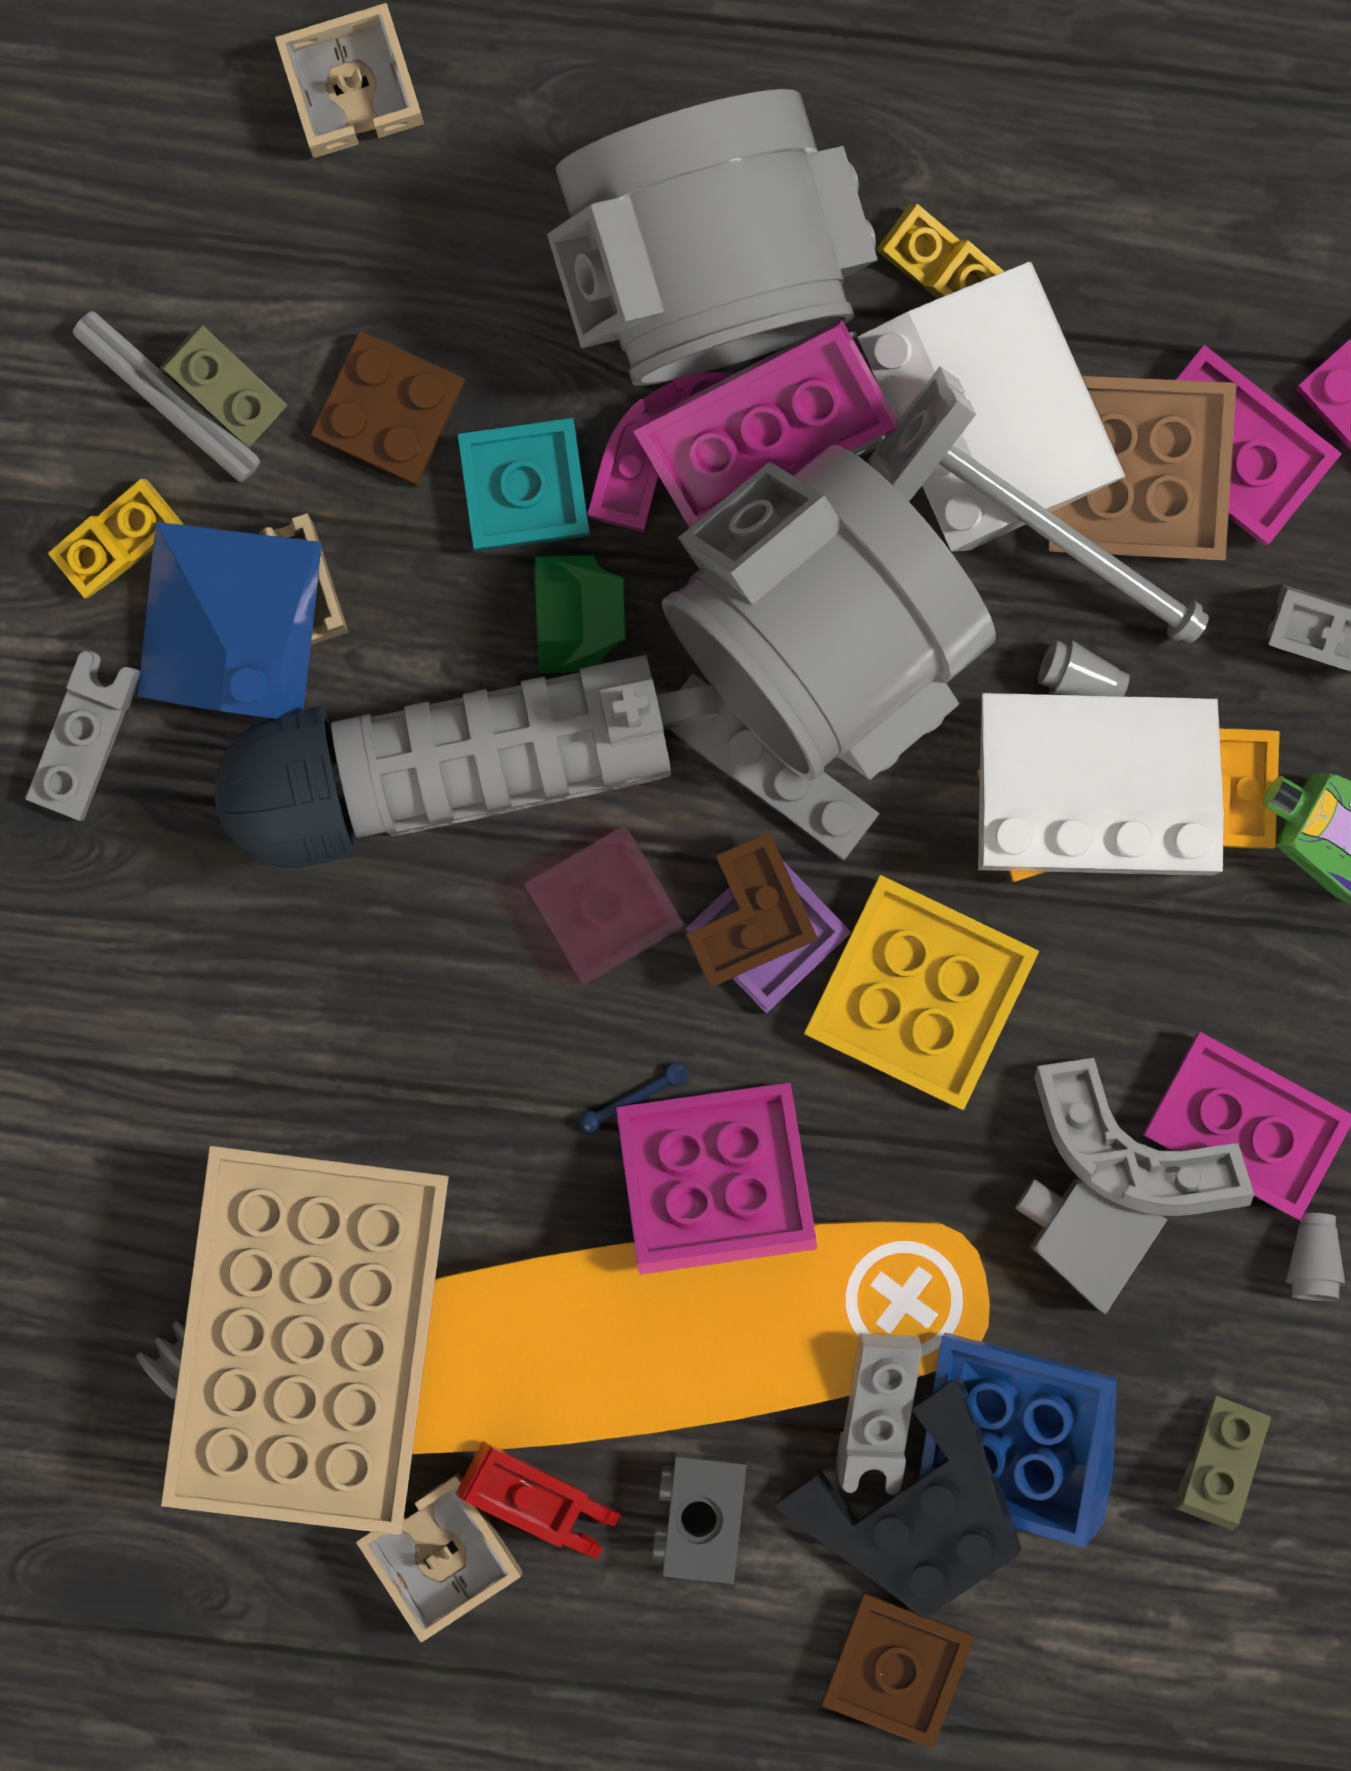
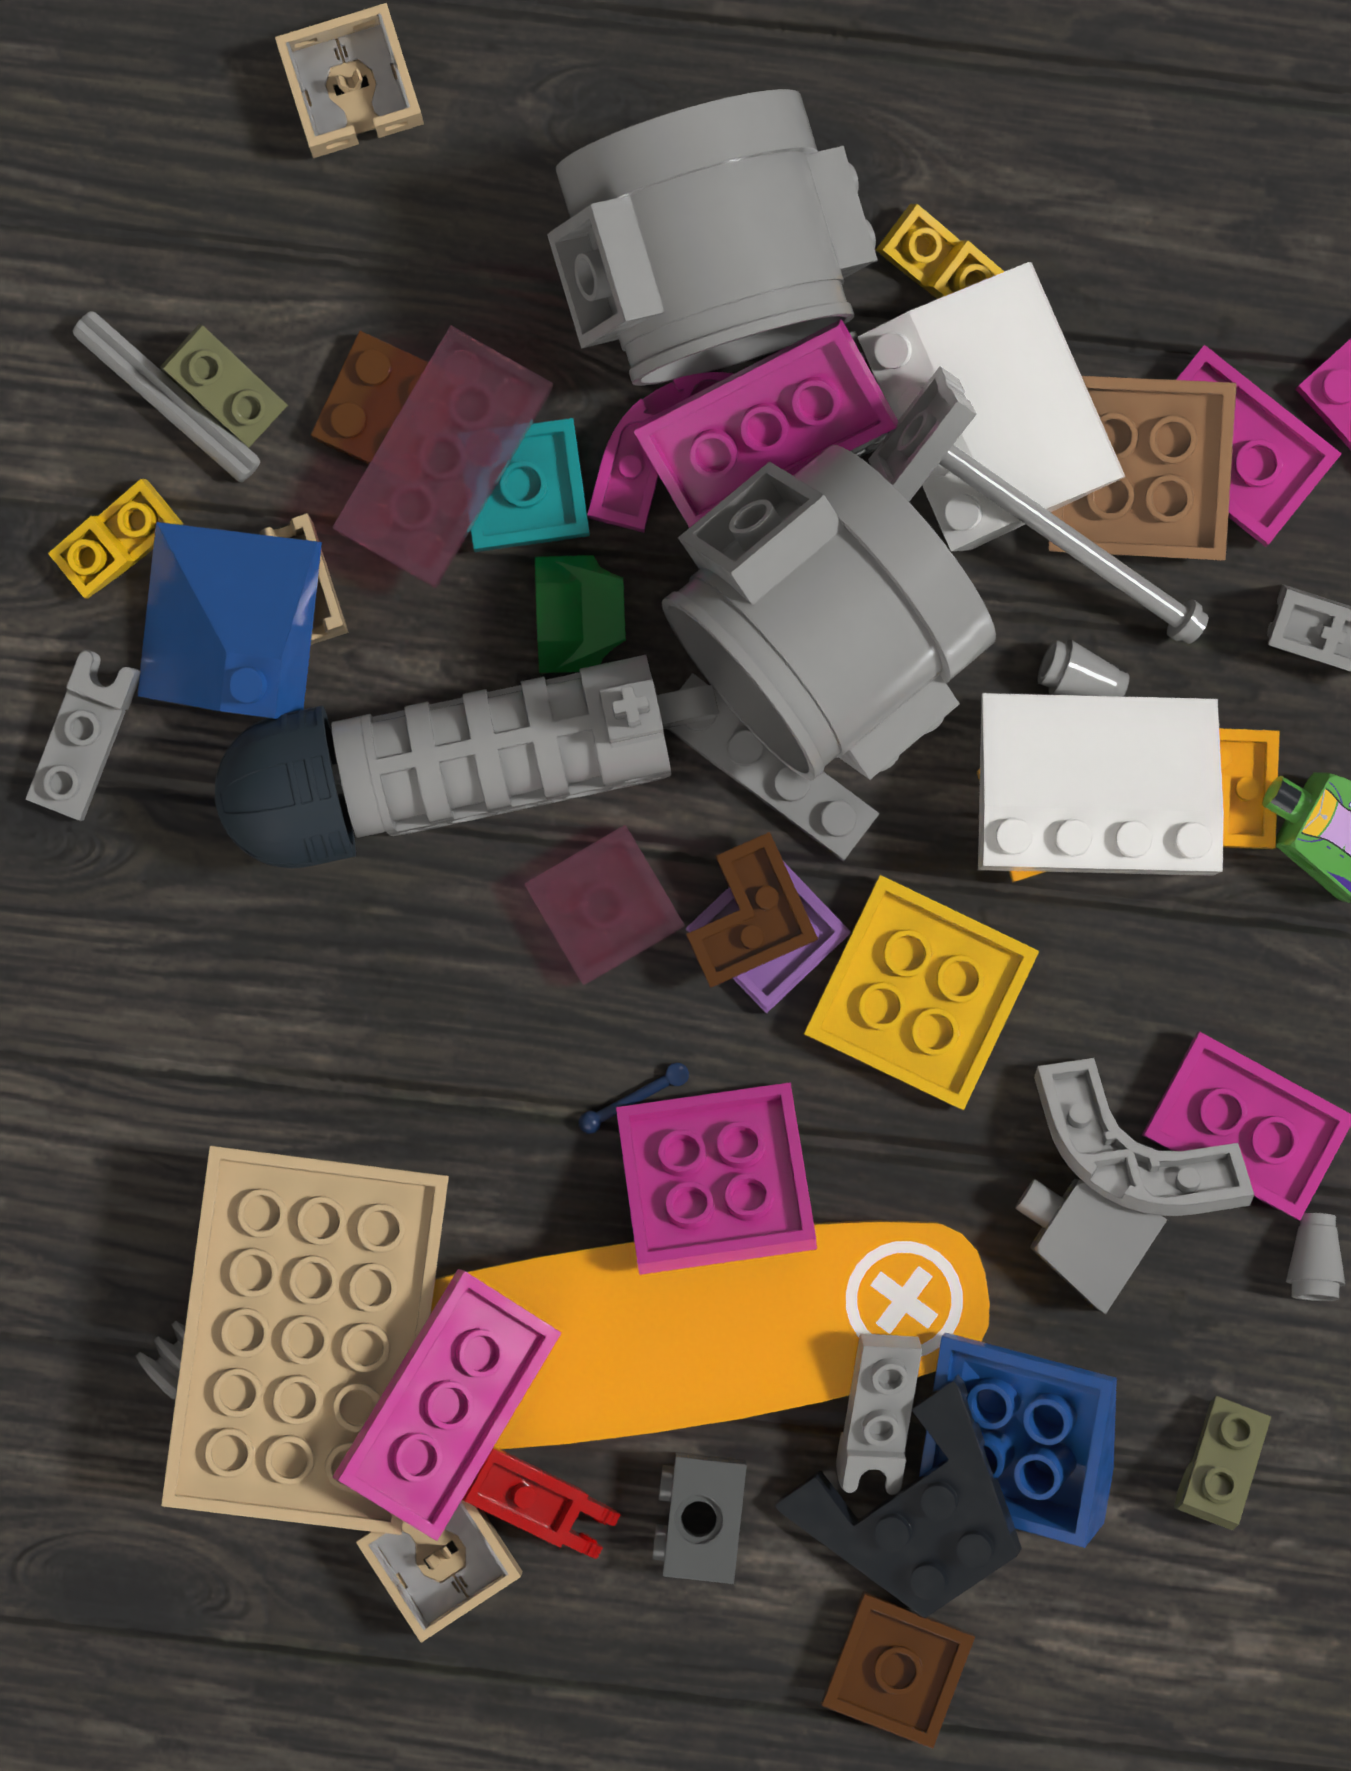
none -> clear pink plate [332,325,553,589]
none -> dark pink plate [332,1269,561,1541]

